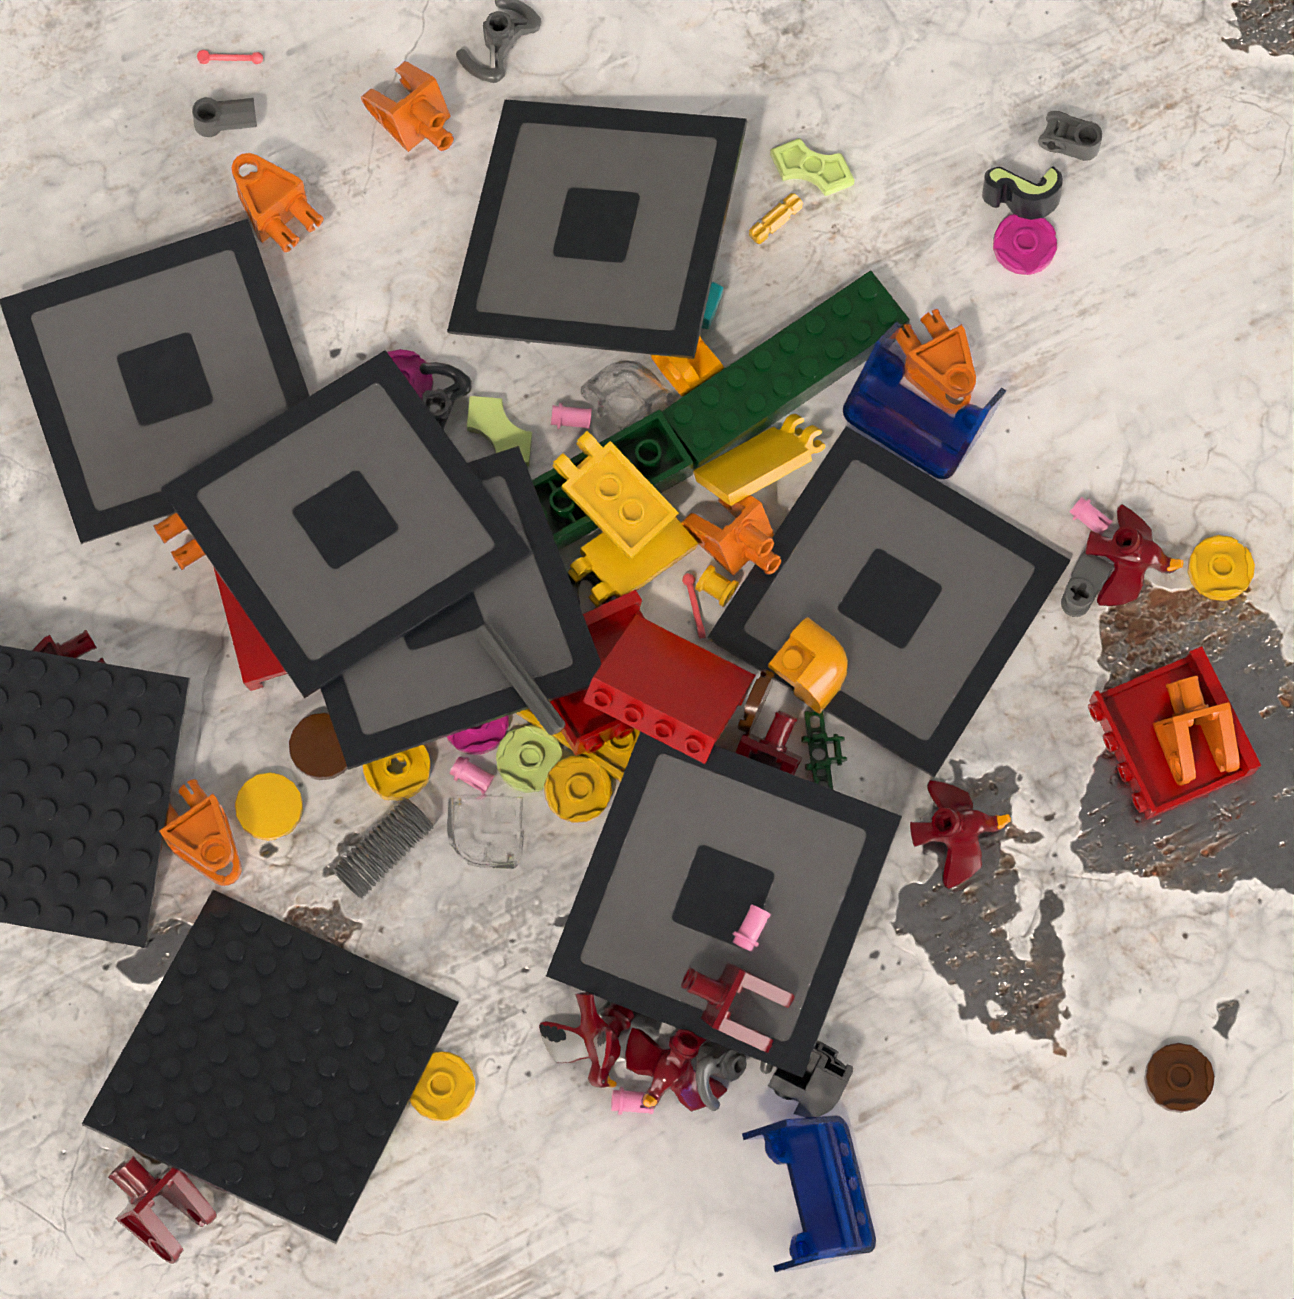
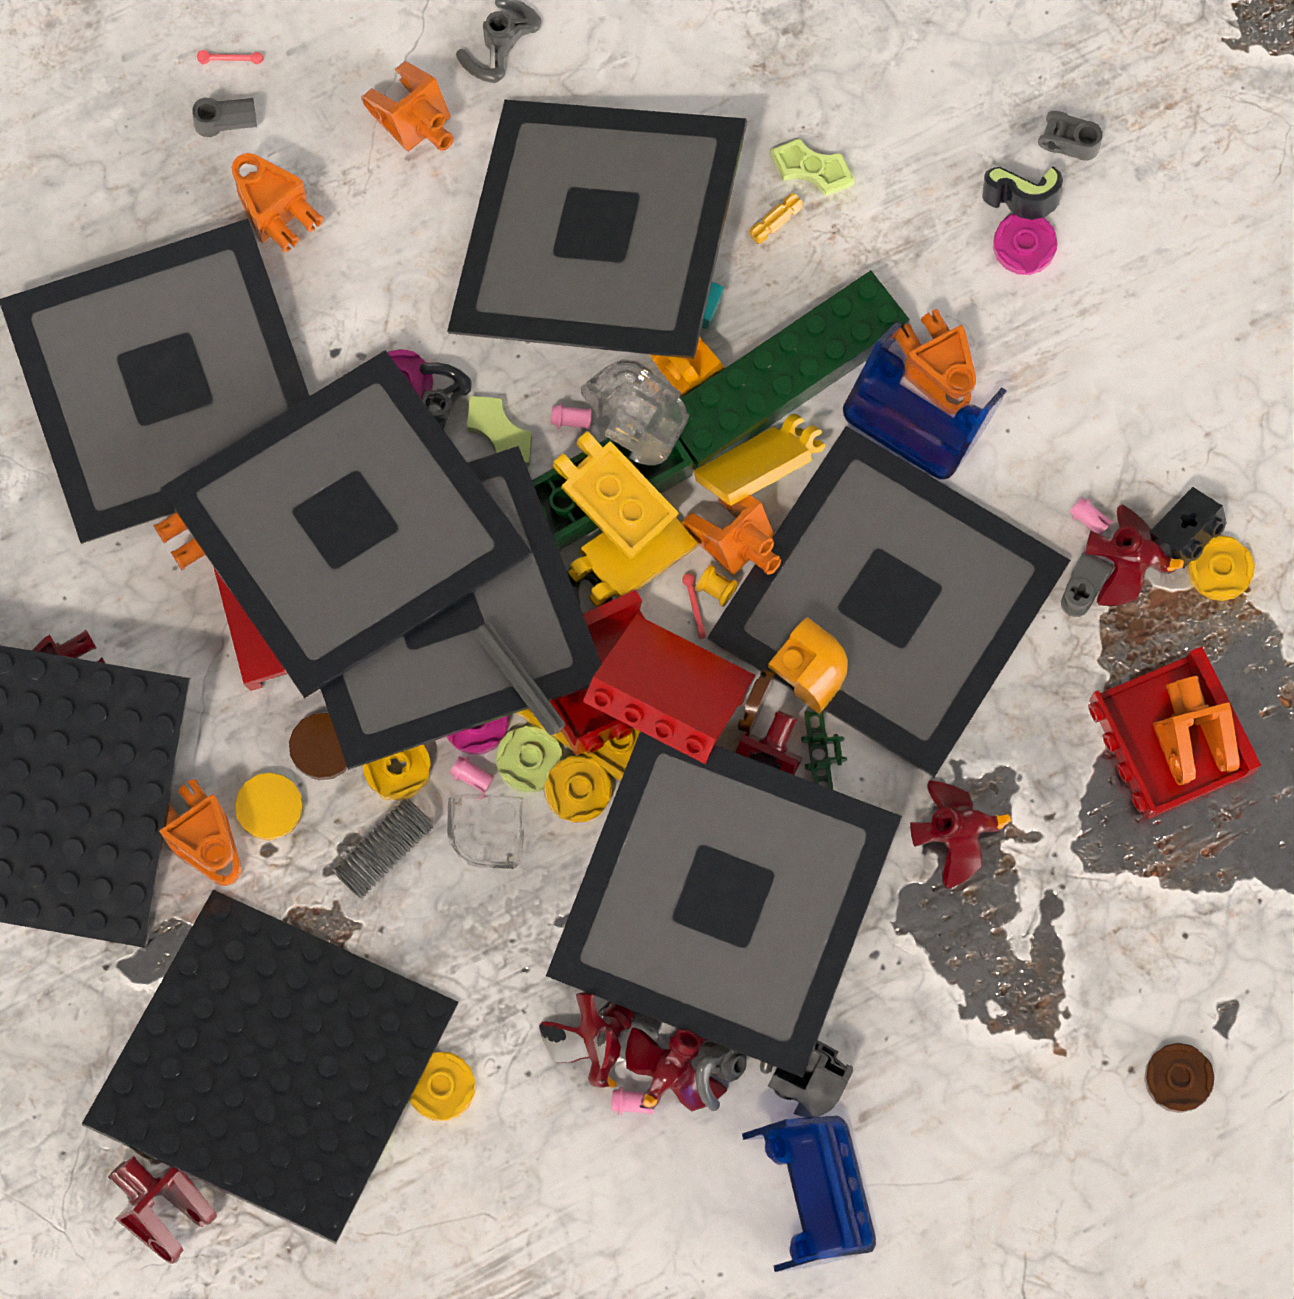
dark red piece [681,962,795,1053] -> none
bright pink pin [733,905,771,952] -> none
none -> clear brick [604,368,689,465]
none -> black brick [1150,487,1227,569]

